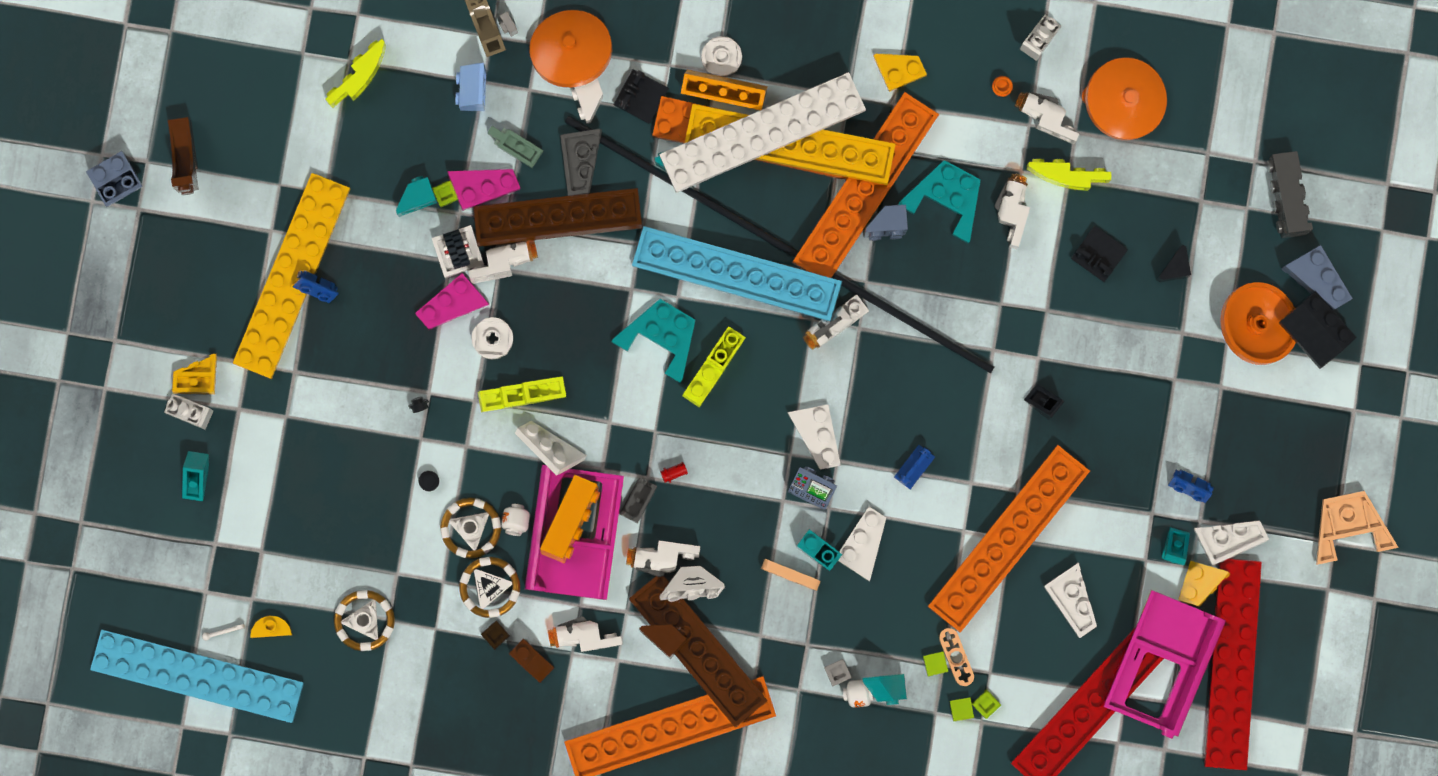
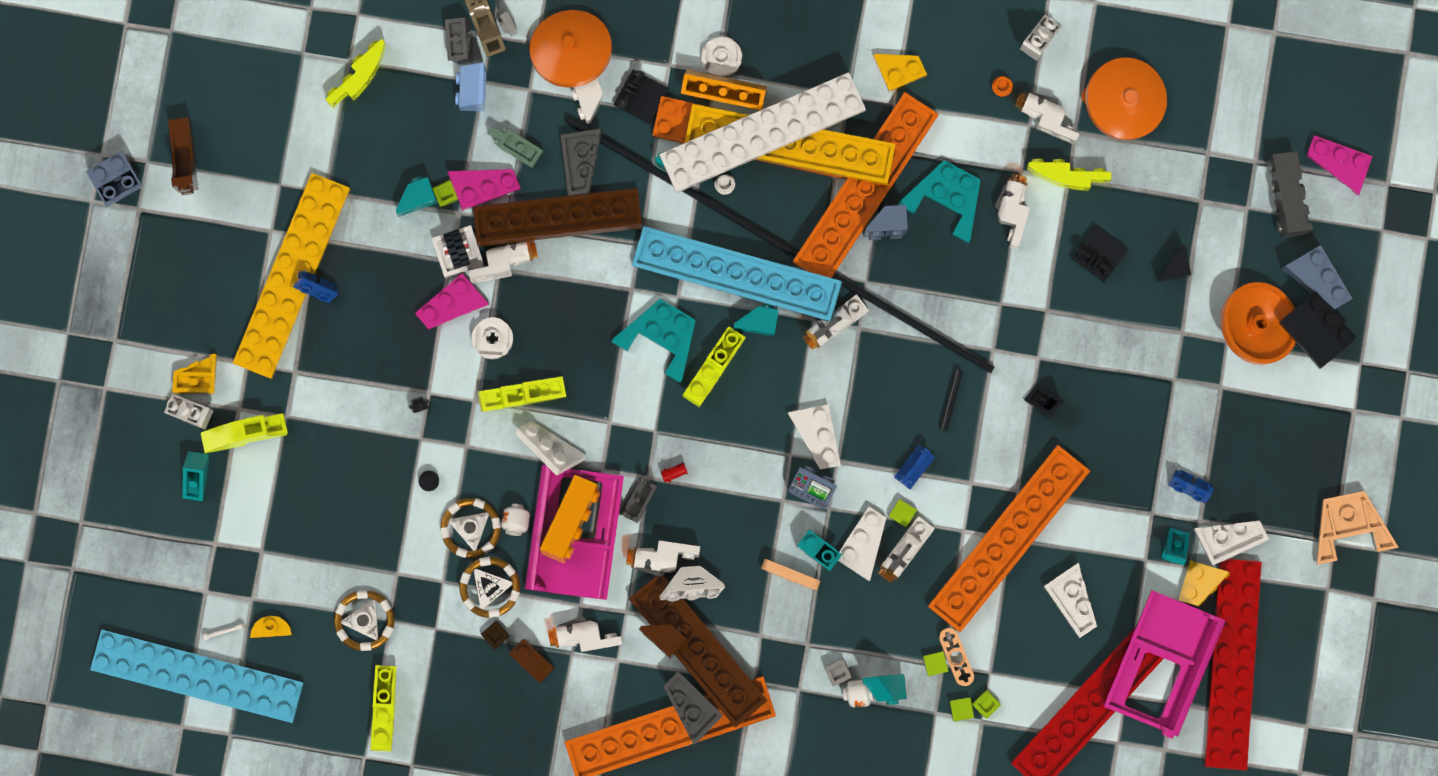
none -> neon yellow slope [200,413,288,453]
none -> neon yellow slope [370,665,397,752]
none -> dark grey hinge [445,17,474,63]
none -> dark grey wing [663,672,723,745]
none -> white plate [715,174,735,195]
none -> teal slope [734,304,779,336]
none -> white plate [878,516,935,583]
none -> lime tile [888,499,917,528]
none -> black bar [939,370,963,432]
none -> dark pink wing [1306,136,1373,196]

